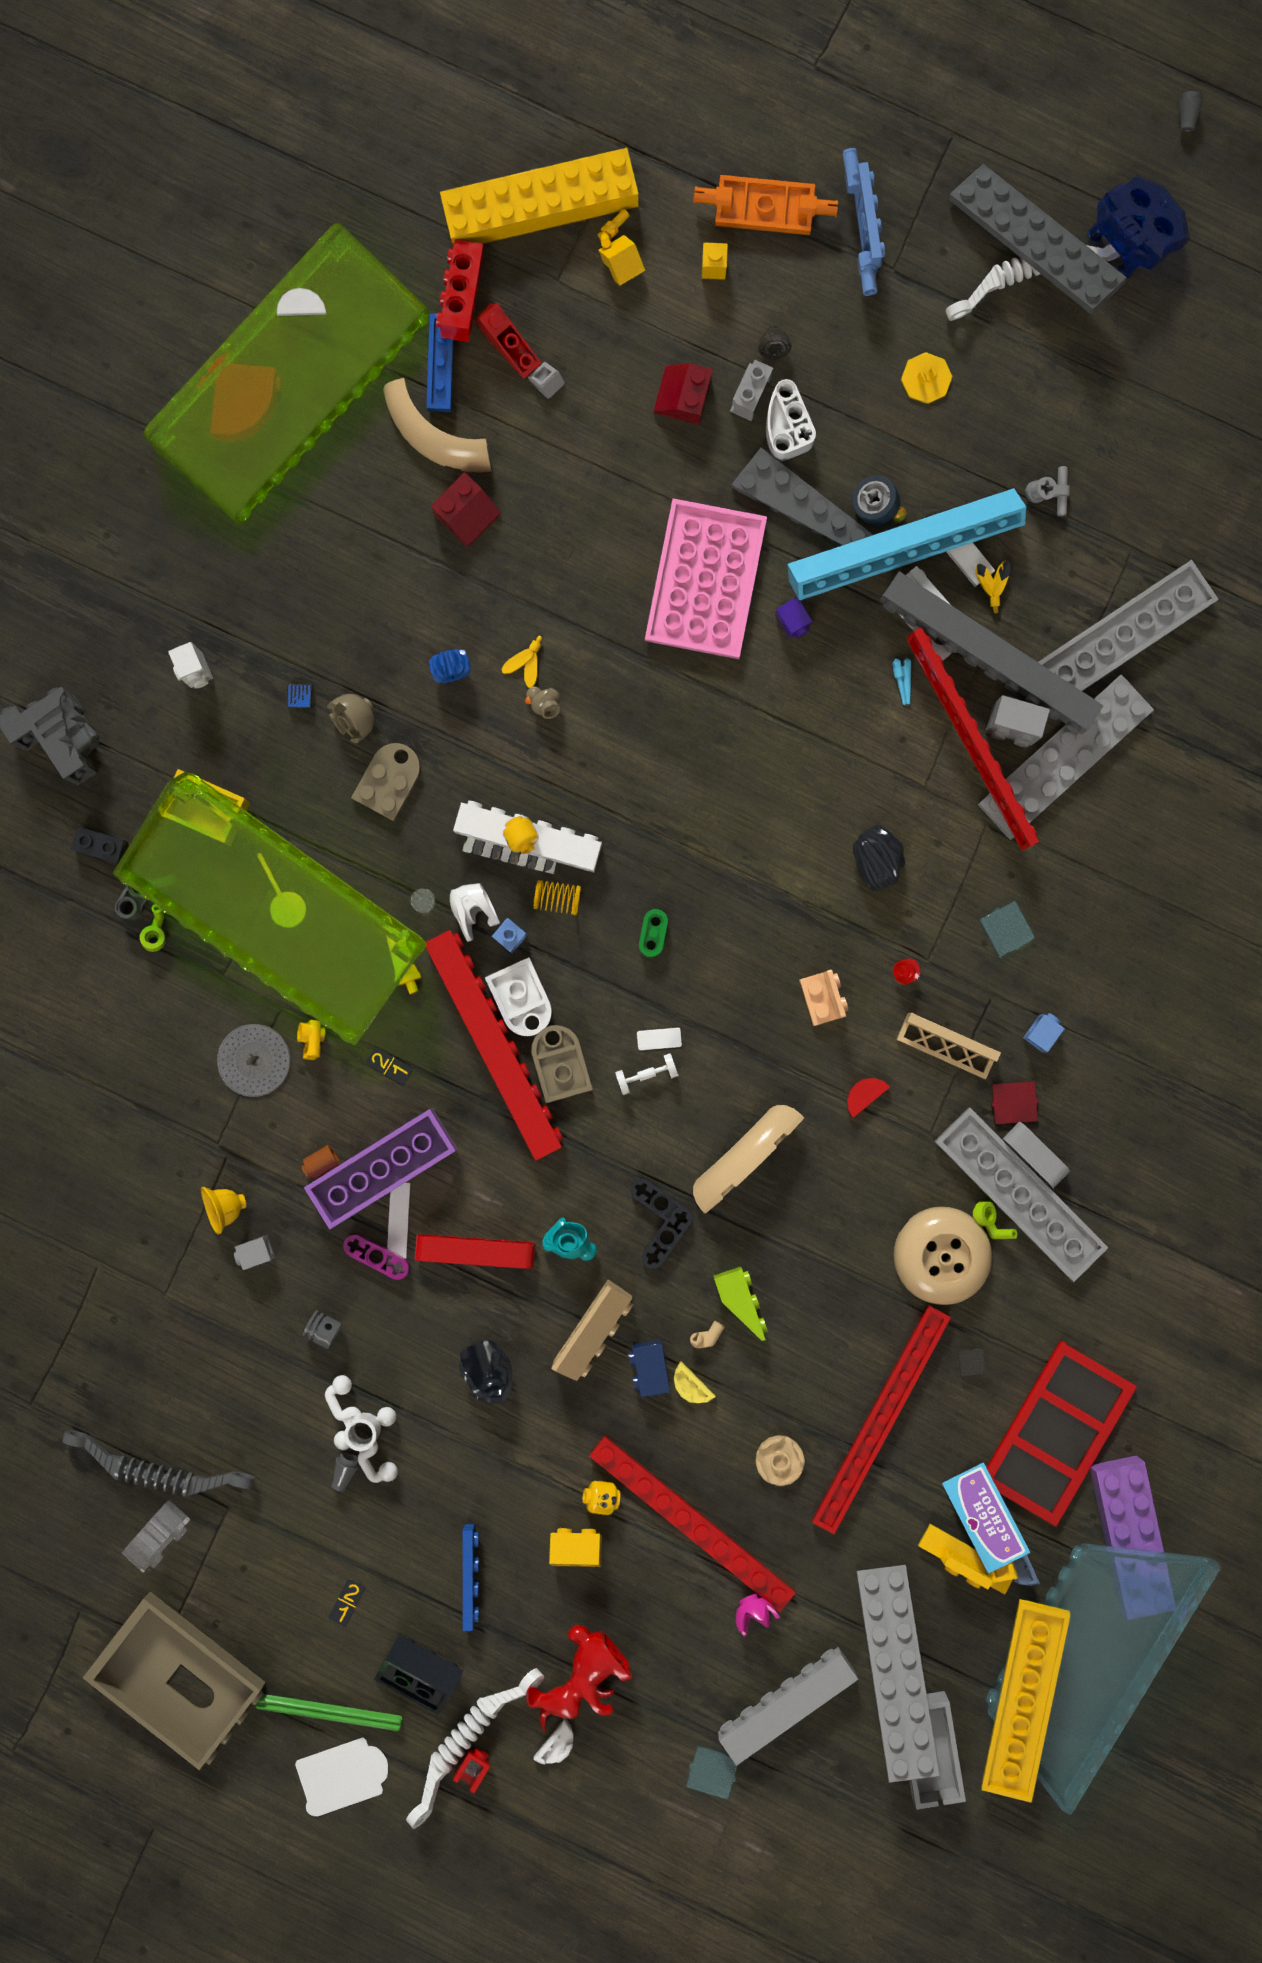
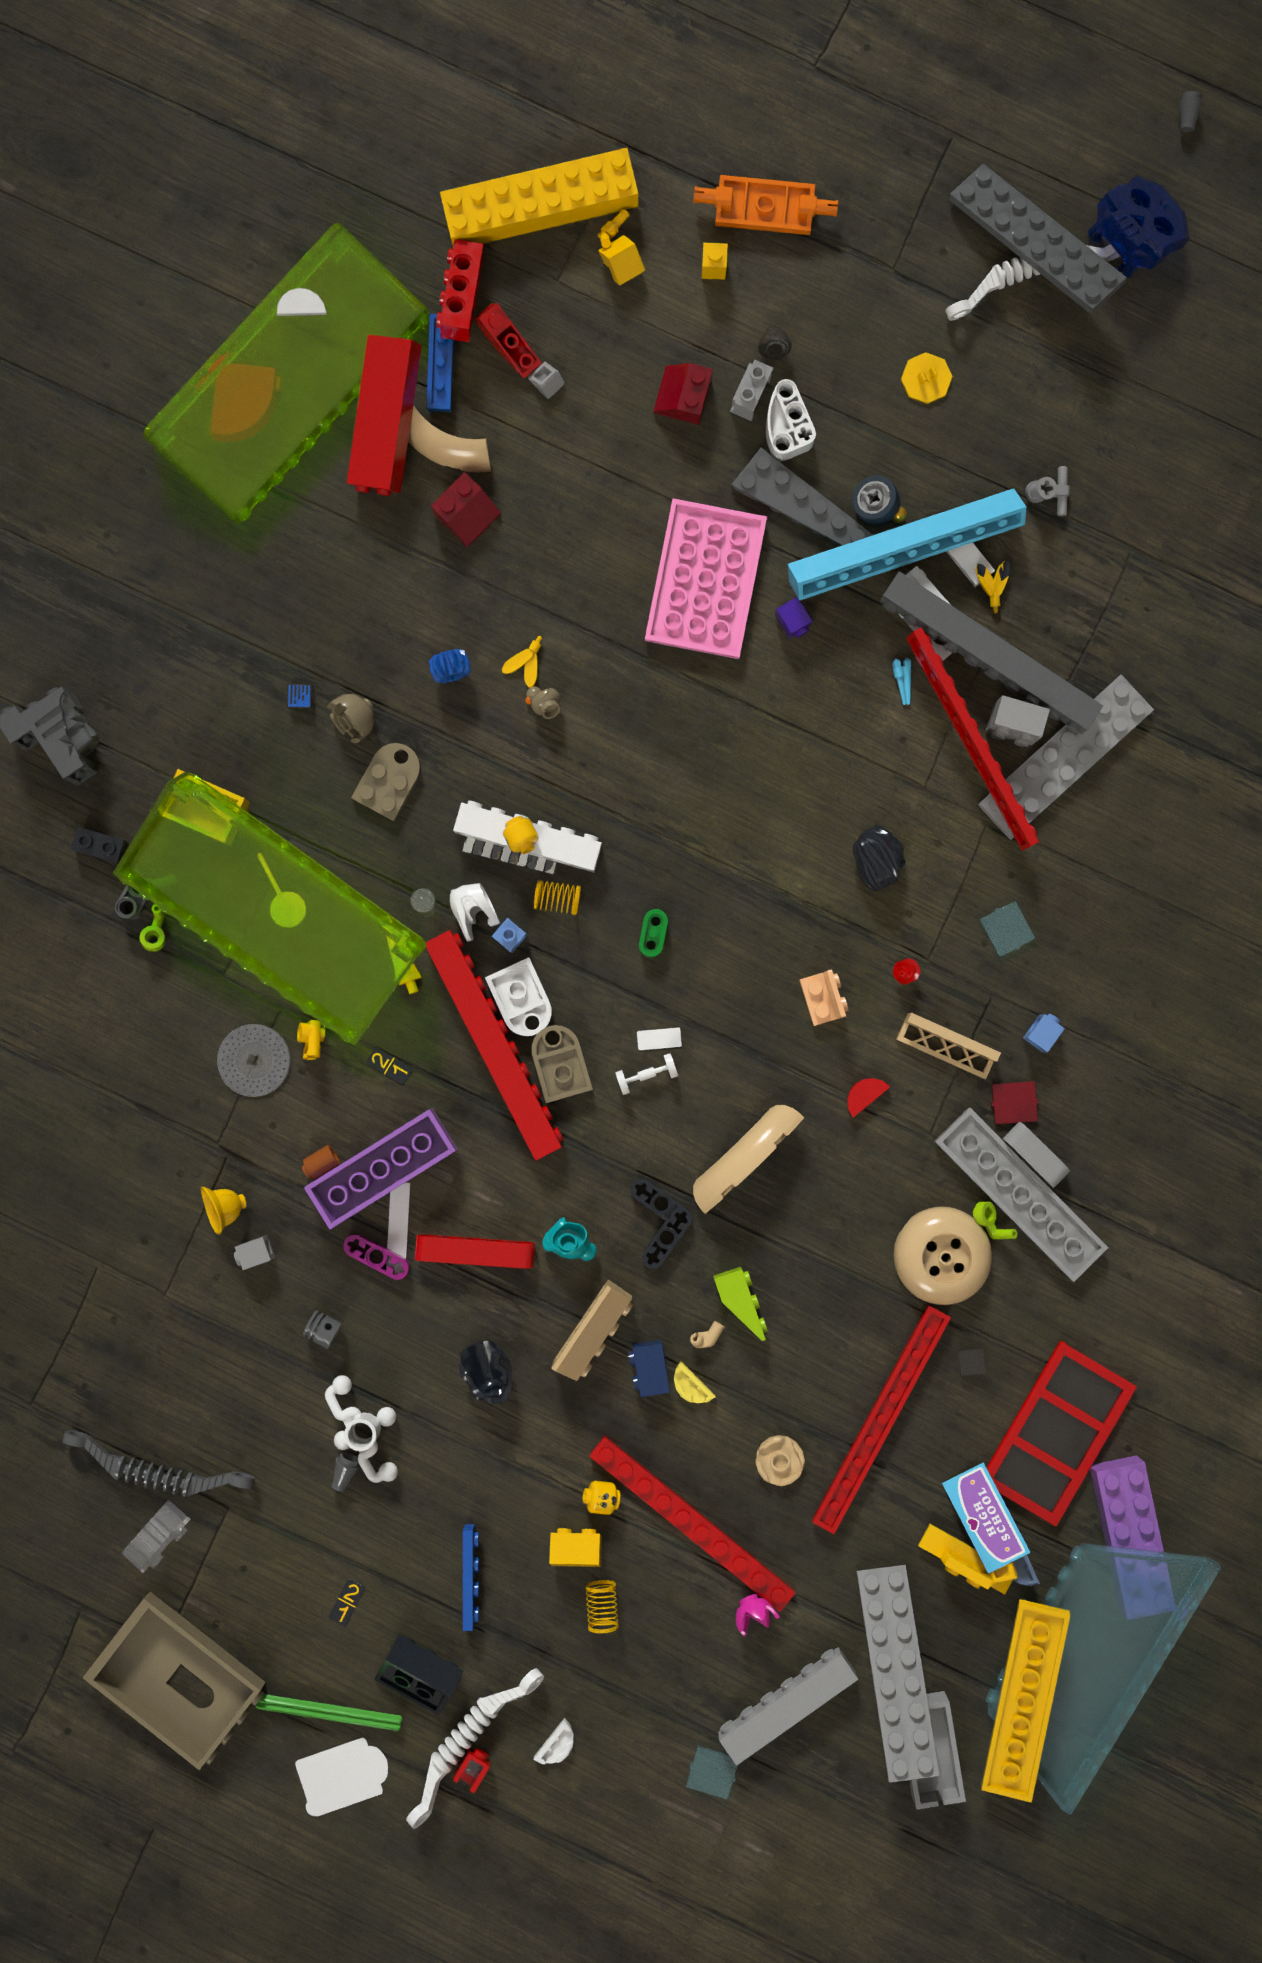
white brick [168,642,213,688] -> none
red animal [526,1625,633,1732] -> none
medium blue plate [843,148,885,296] -> none
light grey plate [1038,560,1219,691] -> none
none -> red brick [347,335,422,496]
none -> yellow piece [586,1580,619,1633]

